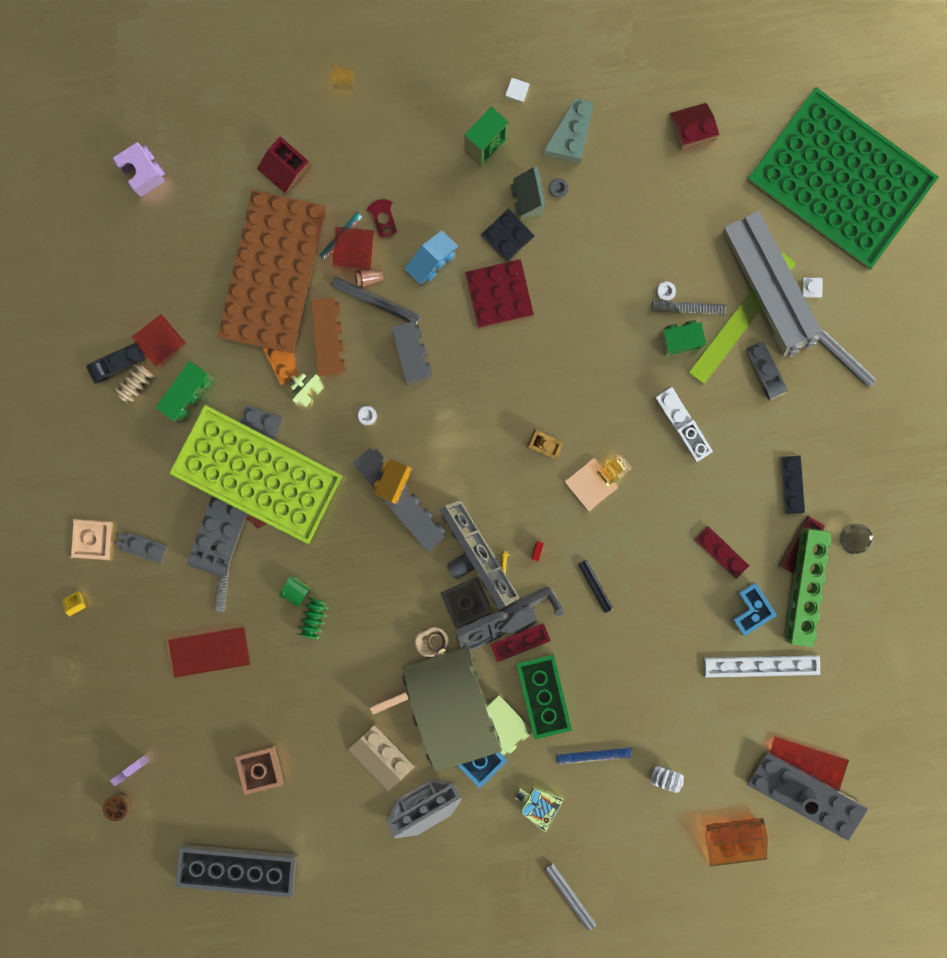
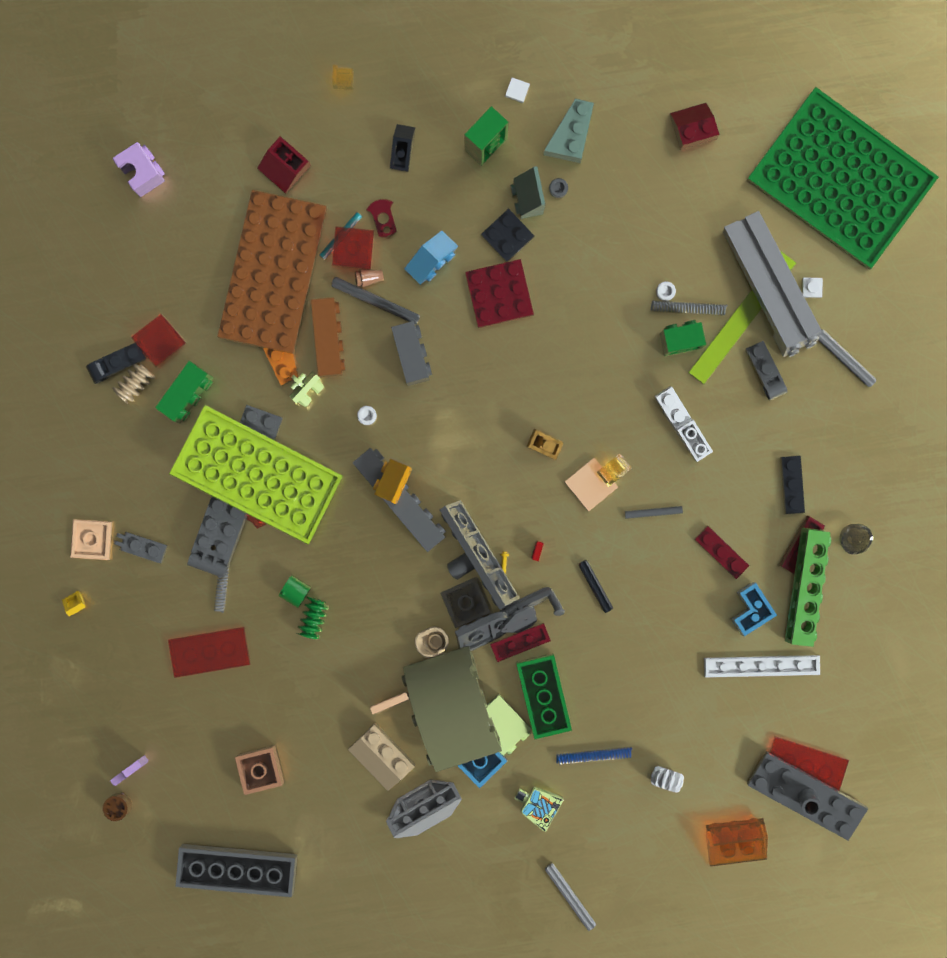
none -> black slope [390,124,416,172]
none -> dark grey bar [625,506,683,519]

